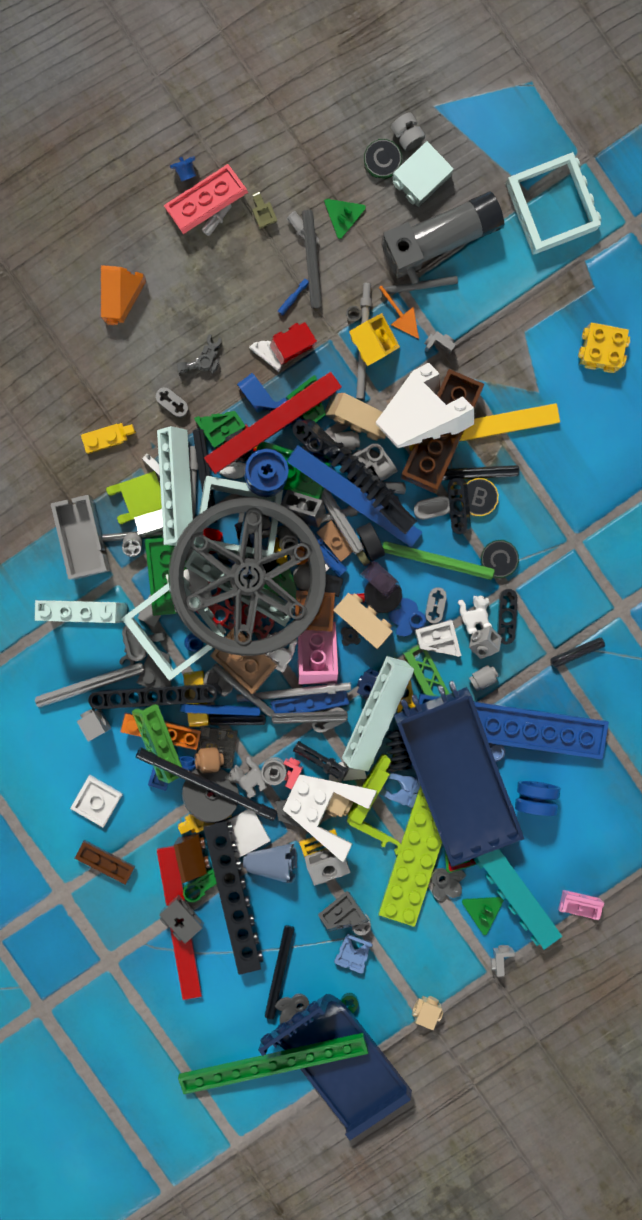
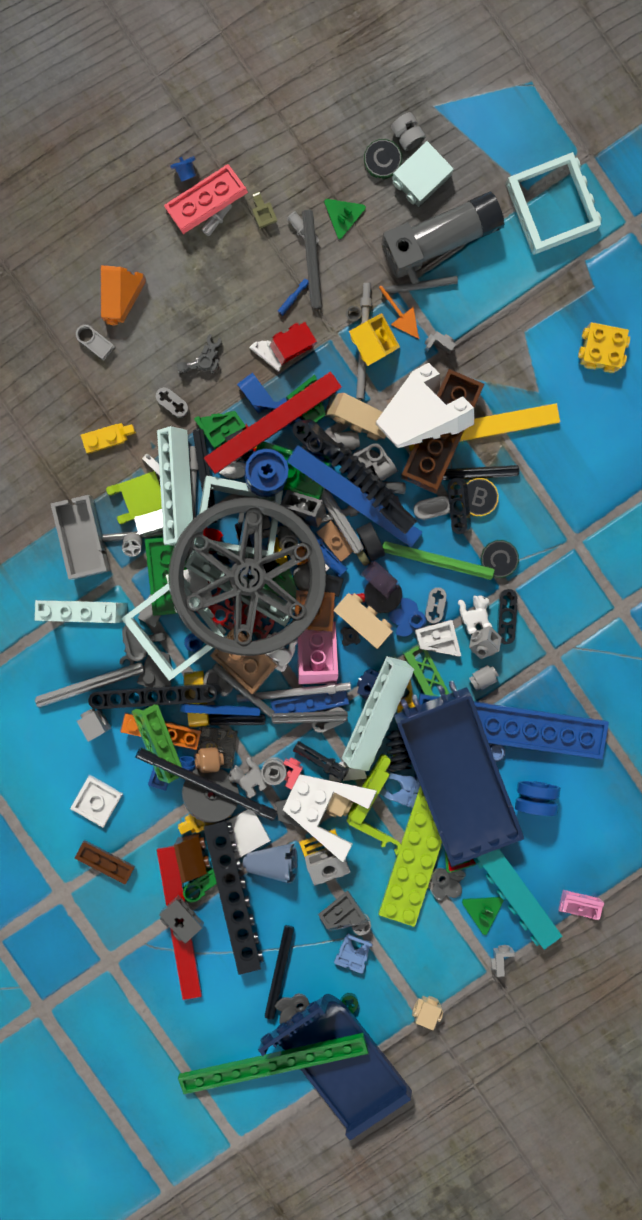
black axle [550,638,605,668] -> none
none -> light grey piece [76,325,115,361]

